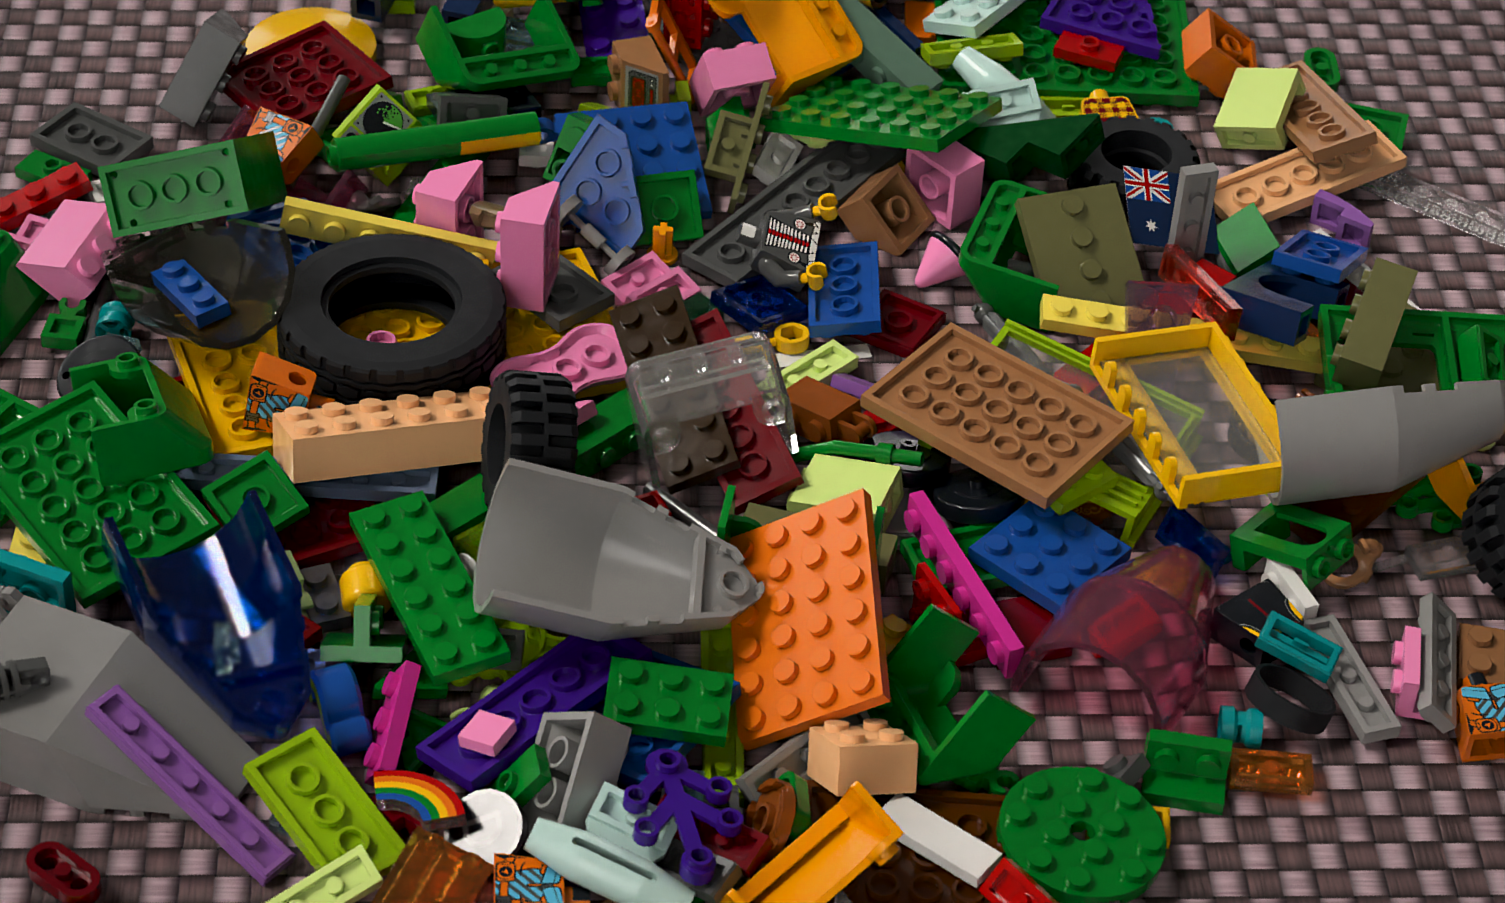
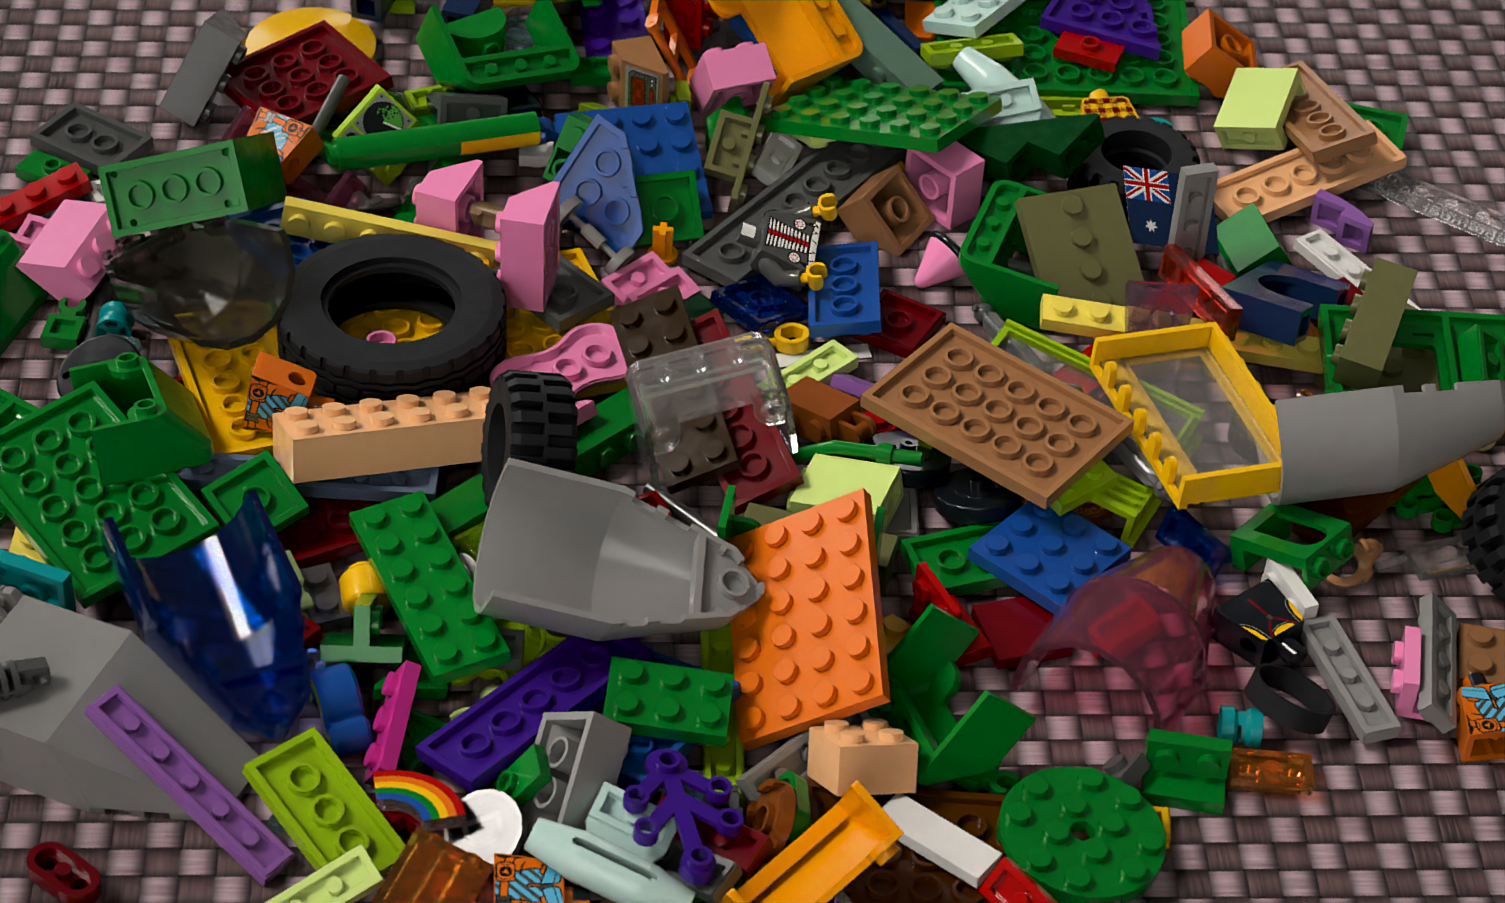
blue plate [151,259,232,328] -> none
clear light blue plate [213,622,241,680] -> none
bright pink tile [458,710,517,757] -> none
dark pink plate [904,490,1024,679] -> none
teal tile [1254,610,1343,683] -> none
blue plate [1271,229,1369,285] -> none
green plate [1303,47,1341,92] -> none

